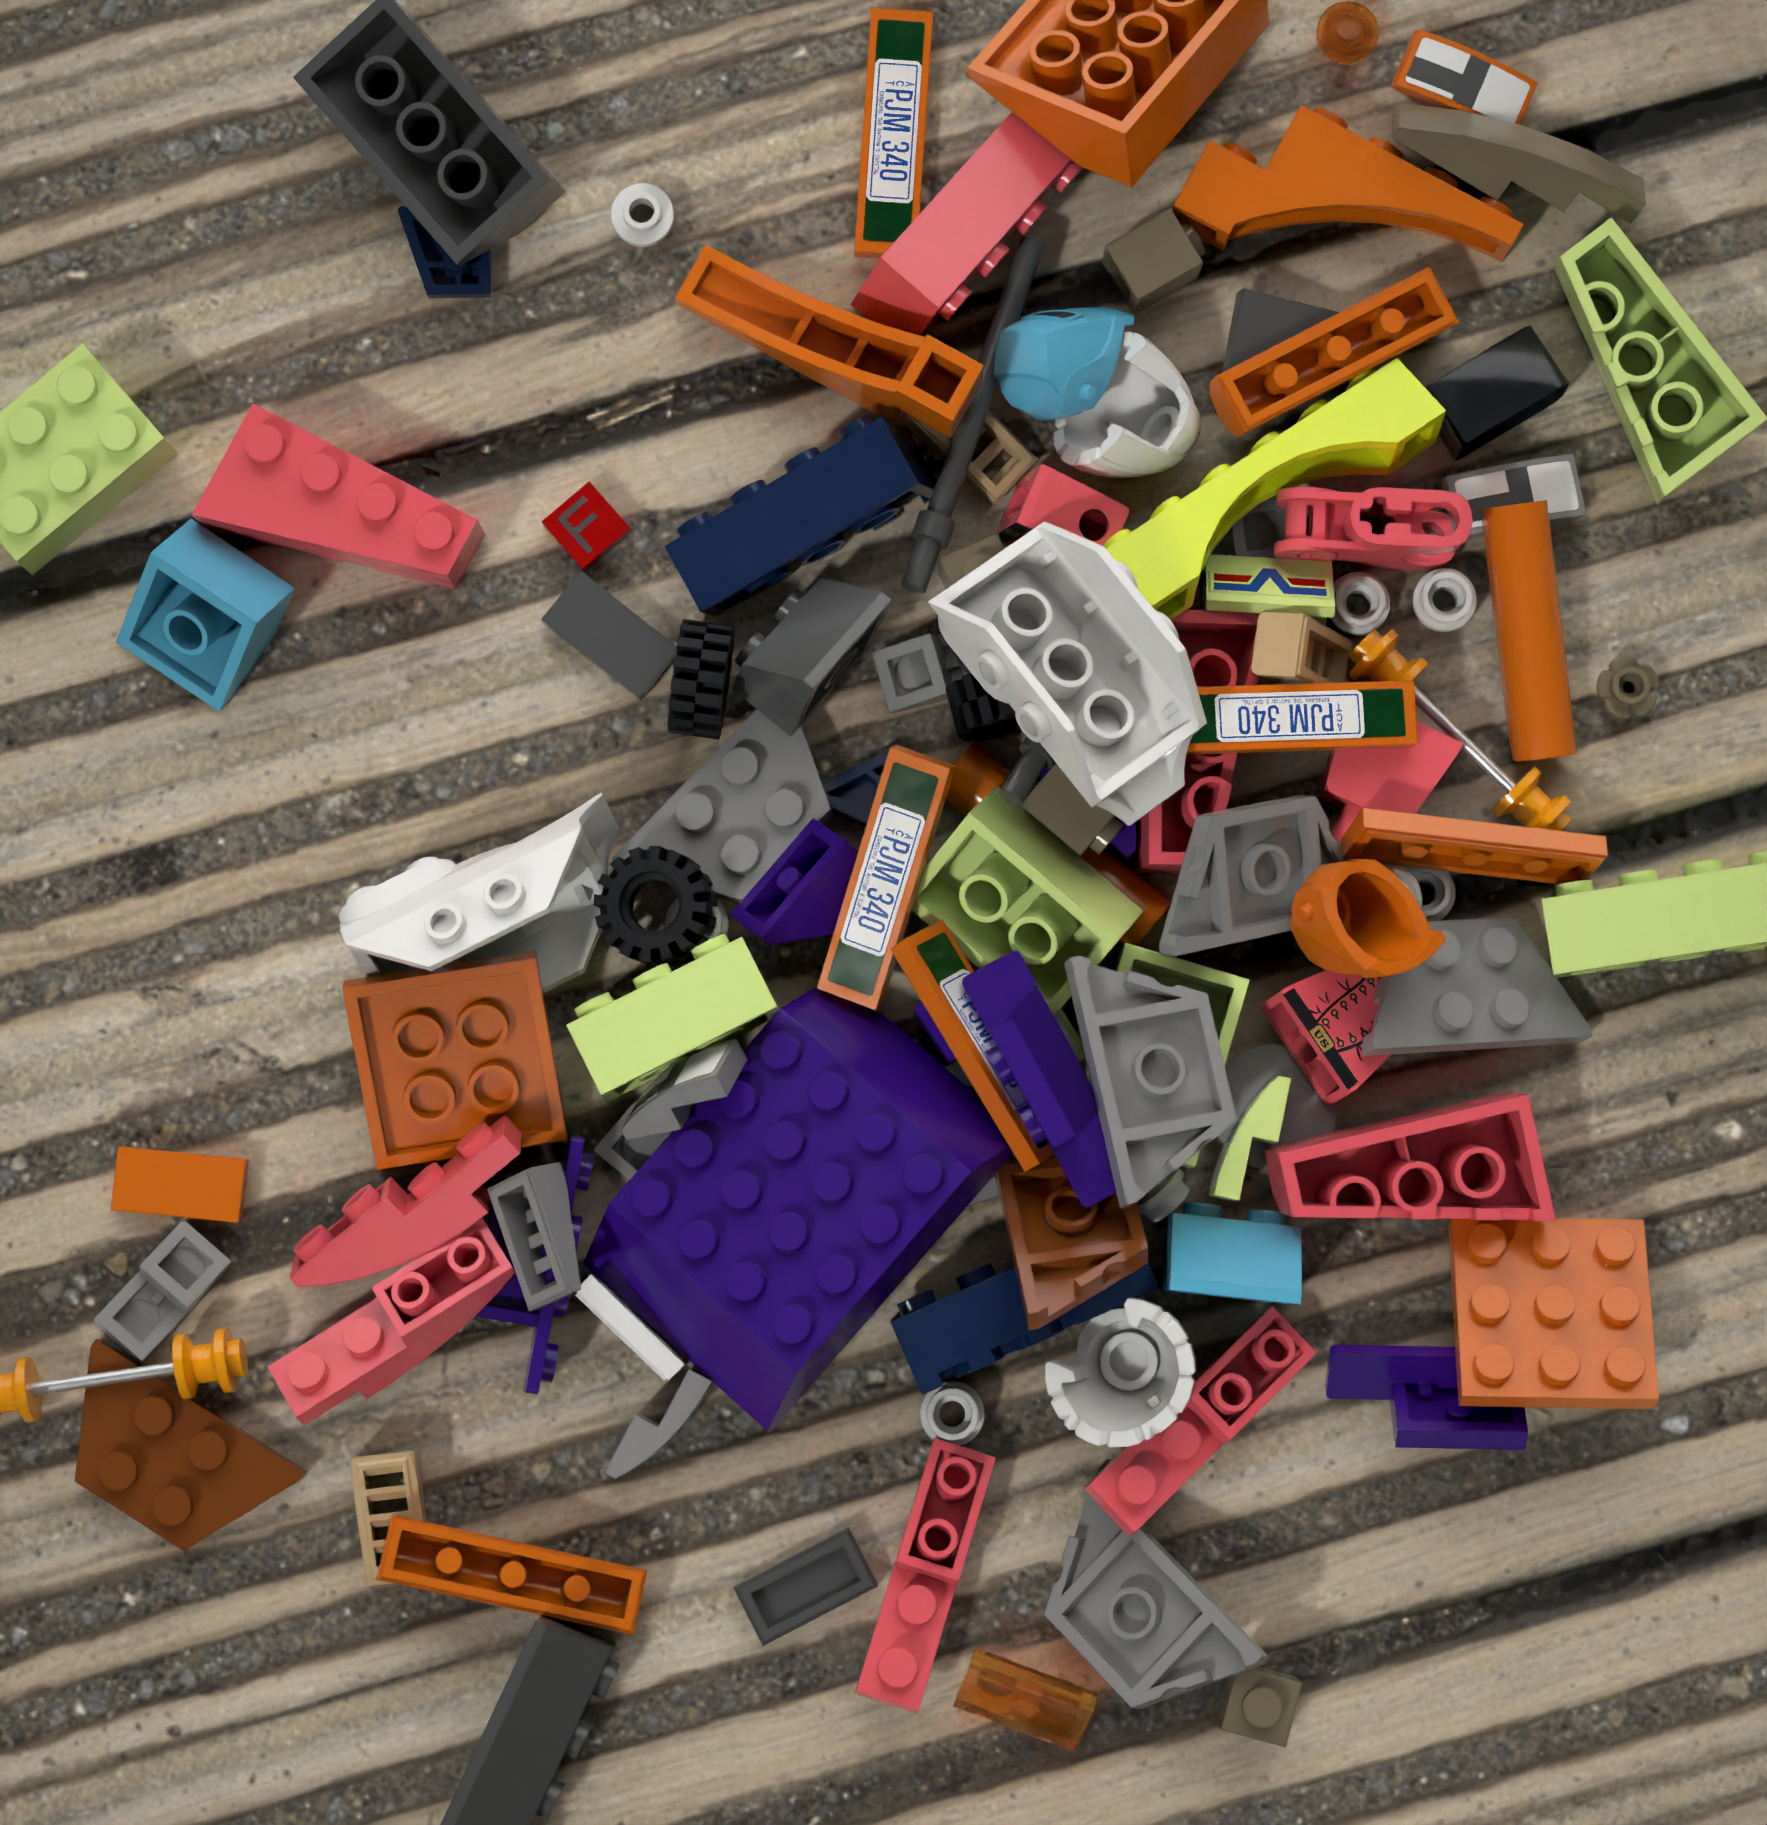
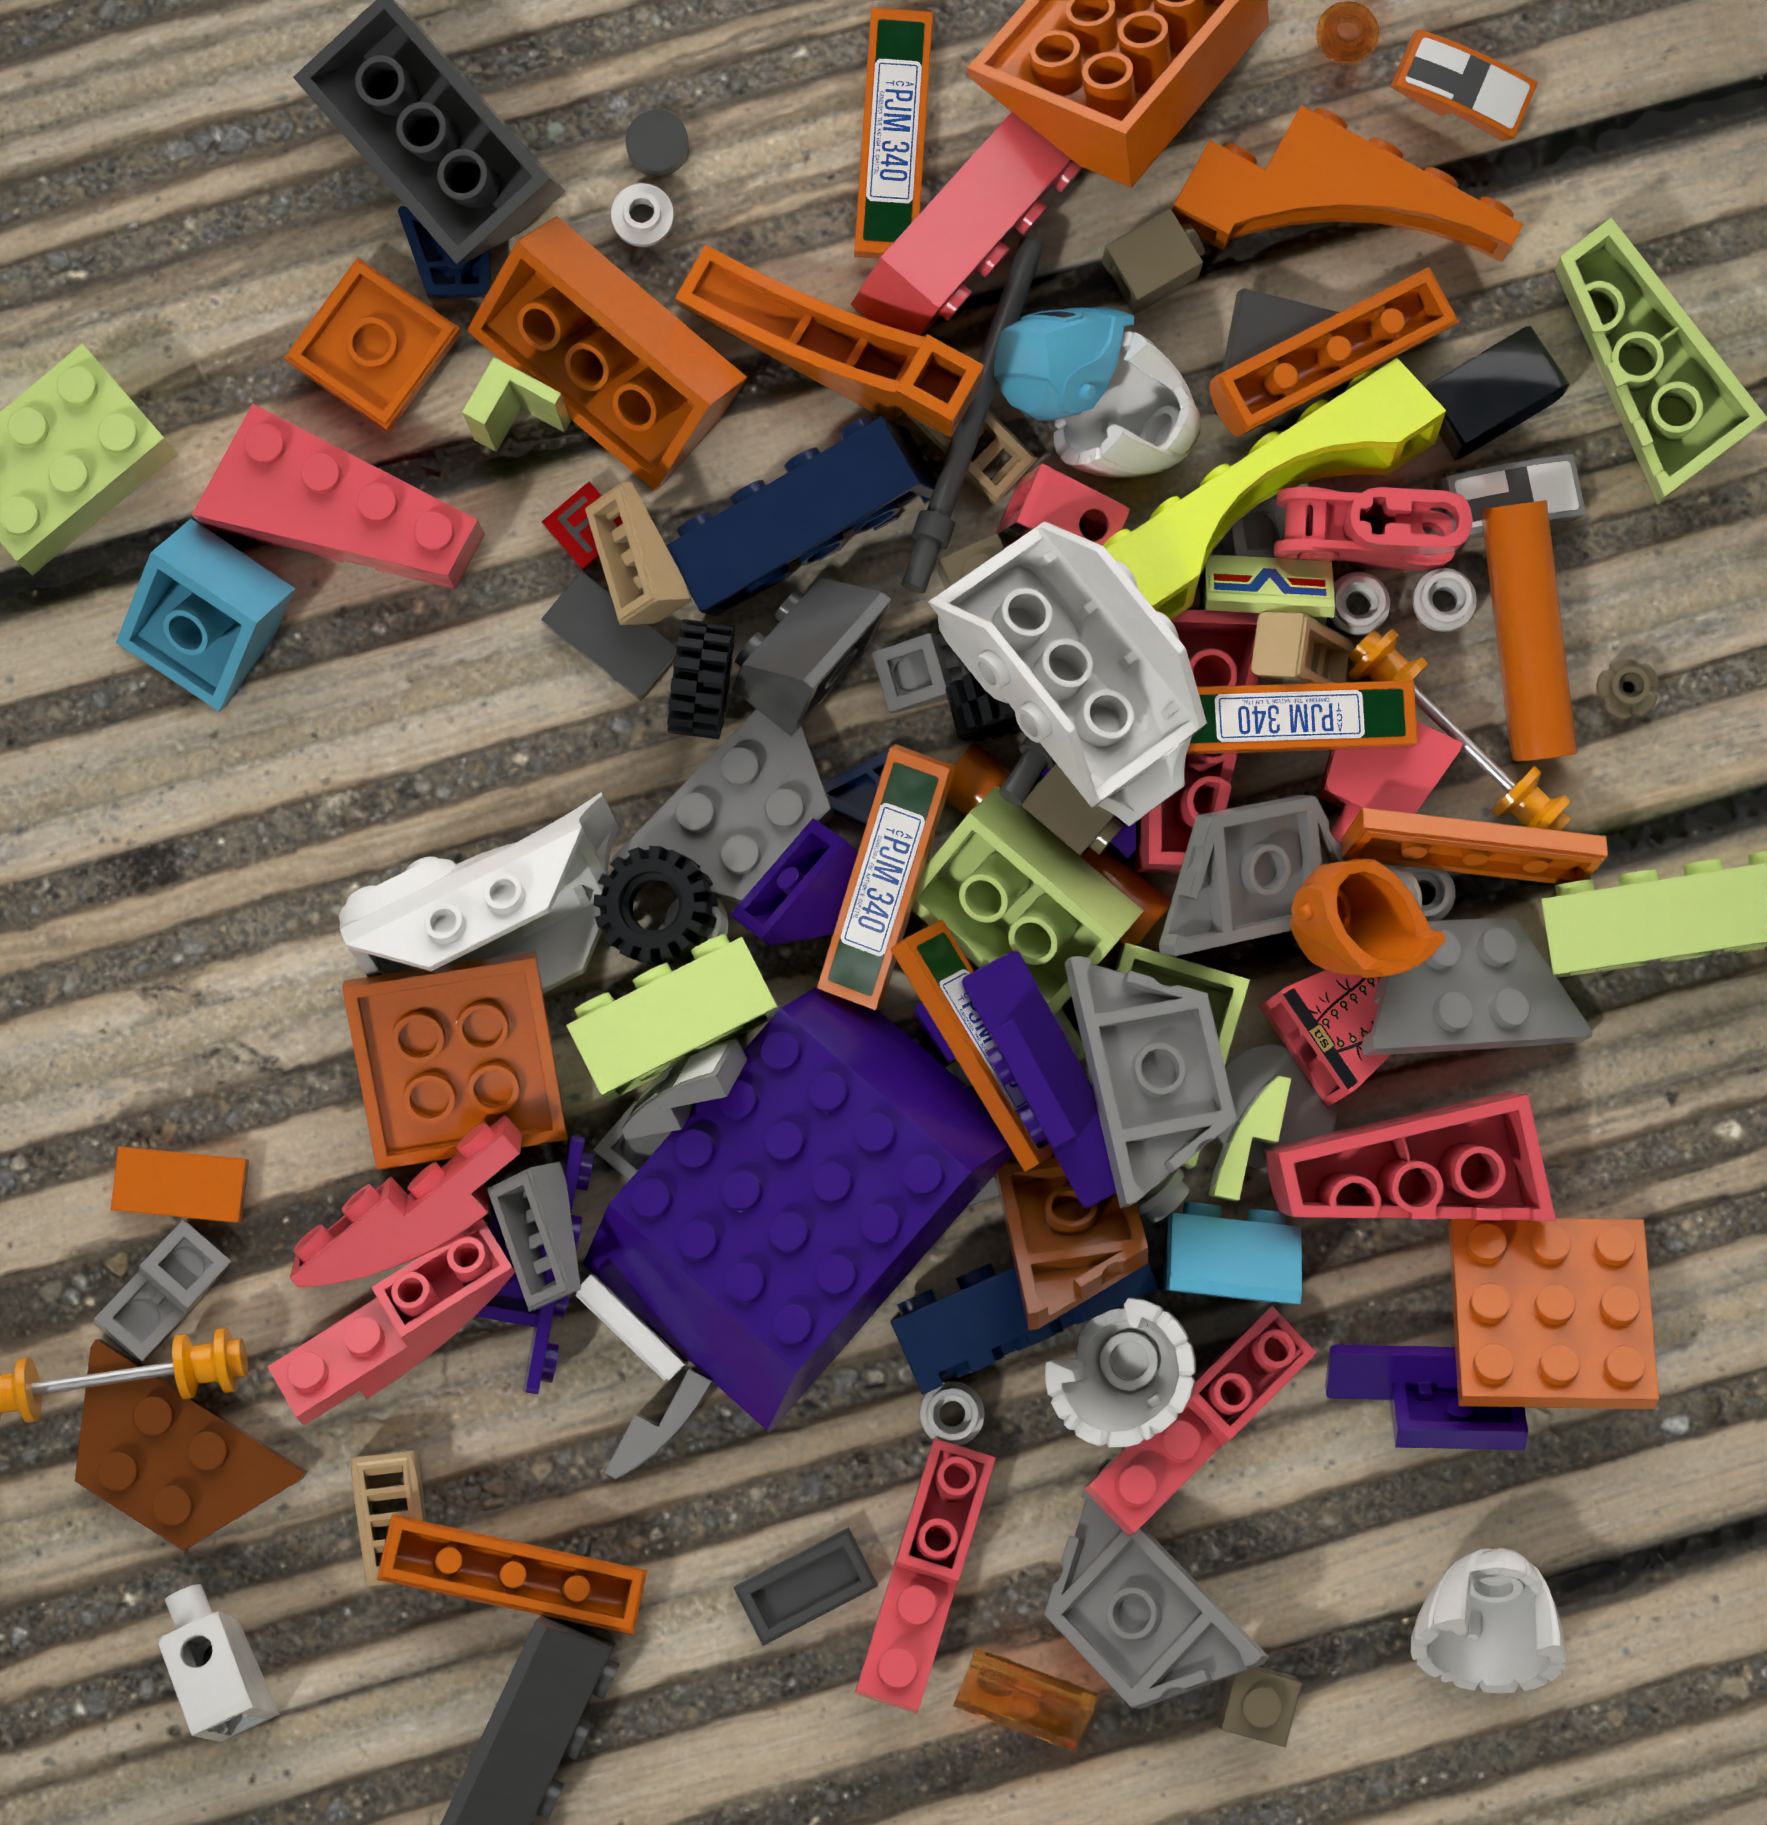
dark tan slope [1392,102,1646,224] -> none
none -> white torso [158,1584,280,1742]
none -> orange plate [284,257,462,434]
none -> yellowish green panel [462,357,571,452]
none -> orange slope [466,216,747,491]
none -> tan slope [585,482,691,625]
none -> dark grey tile [626,110,689,177]
none -> white hair [1411,1547,1567,1693]

